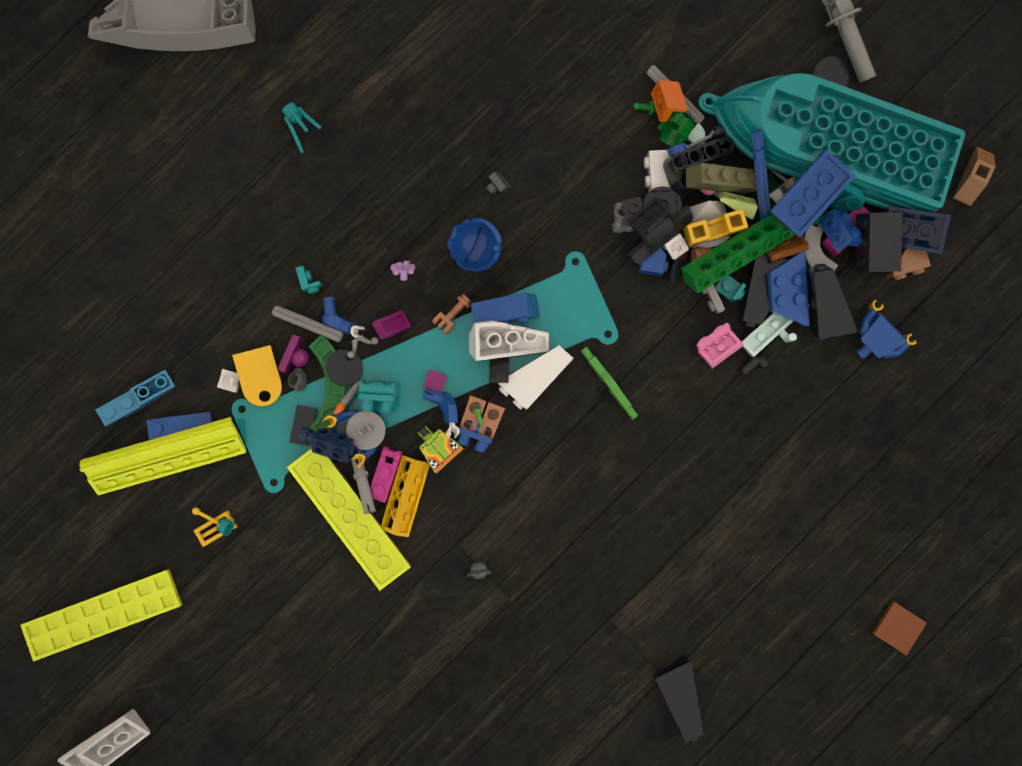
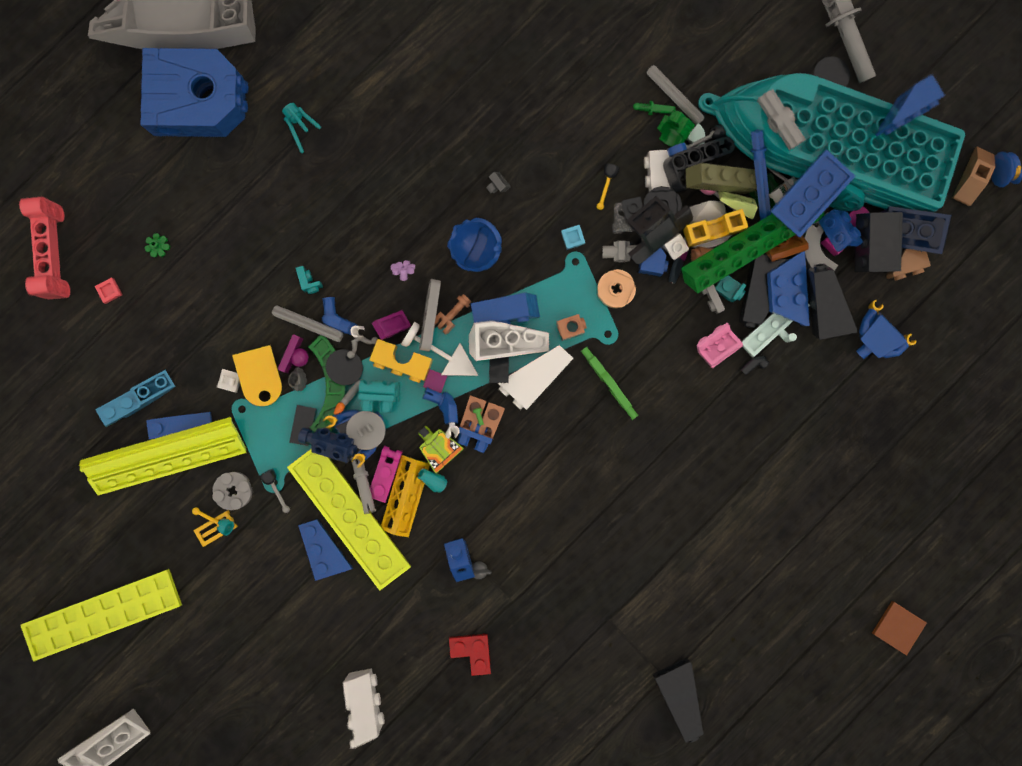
orange panel [651,80,688,122] -> none
none -> coral beam [20,197,70,300]
none -> coral tile [95,277,123,304]
none -> blue piece [141,48,248,137]
none -> green plant [145,233,170,258]
none -> light grey plate [212,472,253,510]
none -> hinge [259,468,290,513]
none -> blue wing [298,519,353,581]
none -> white wedge [343,668,385,748]
none -> yellow arch [369,339,433,383]
none -> white piece [401,322,478,376]
none -> teal cone [418,468,447,493]
none -> light grey beam [419,279,441,352]
none -> blue torso [444,539,475,582]
none -> red plate [449,634,491,676]
none -> nougat brick [556,314,587,341]
none -> medium azure tile [561,225,585,250]
none -> hinge [597,163,620,210]
none -> light nougat plate [597,269,636,308]
none -> light grey axle [603,241,637,262]
none -> light grey piece [757,89,806,150]
none -> blue slope [875,75,945,136]
none -> blue piece [991,152,1022,187]

